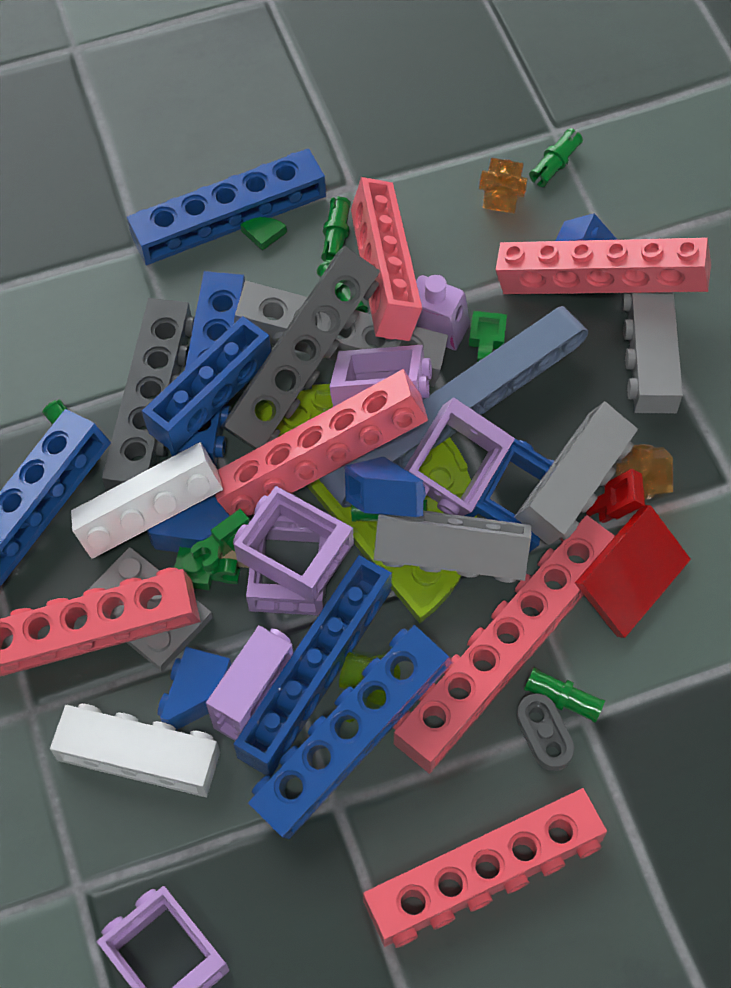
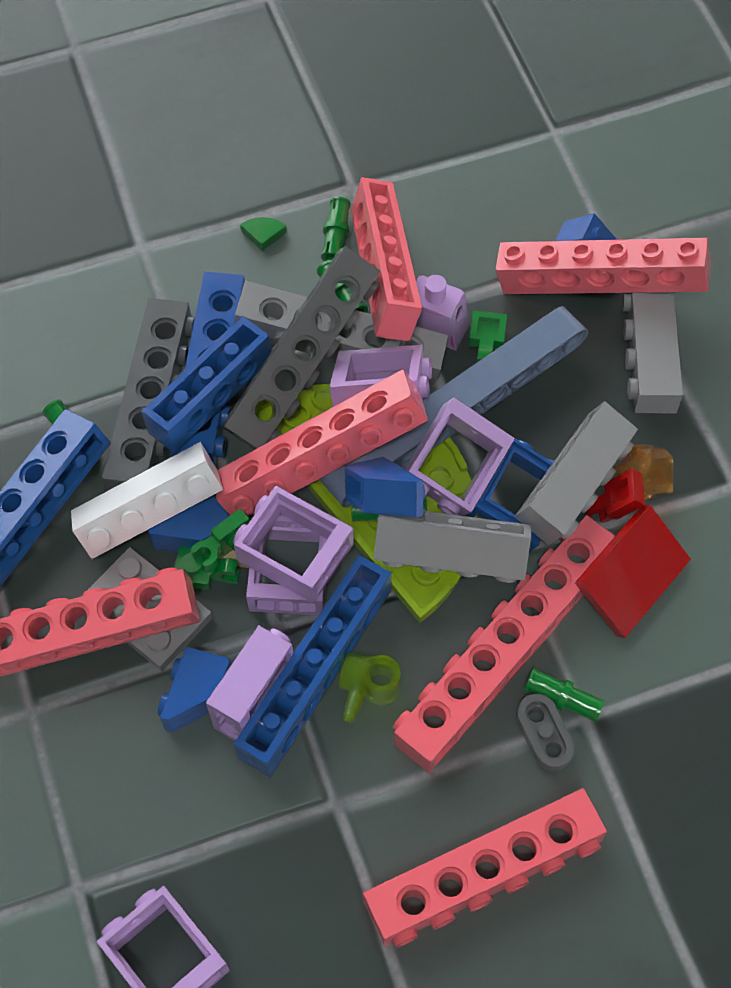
white brick [50,703,220,798] -> none
blue brick [127,148,326,266] -> none
blue brick [248,625,452,839] -> none
clear orange brick [479,158,528,214] -> none
green pin [529,128,583,187] -> none

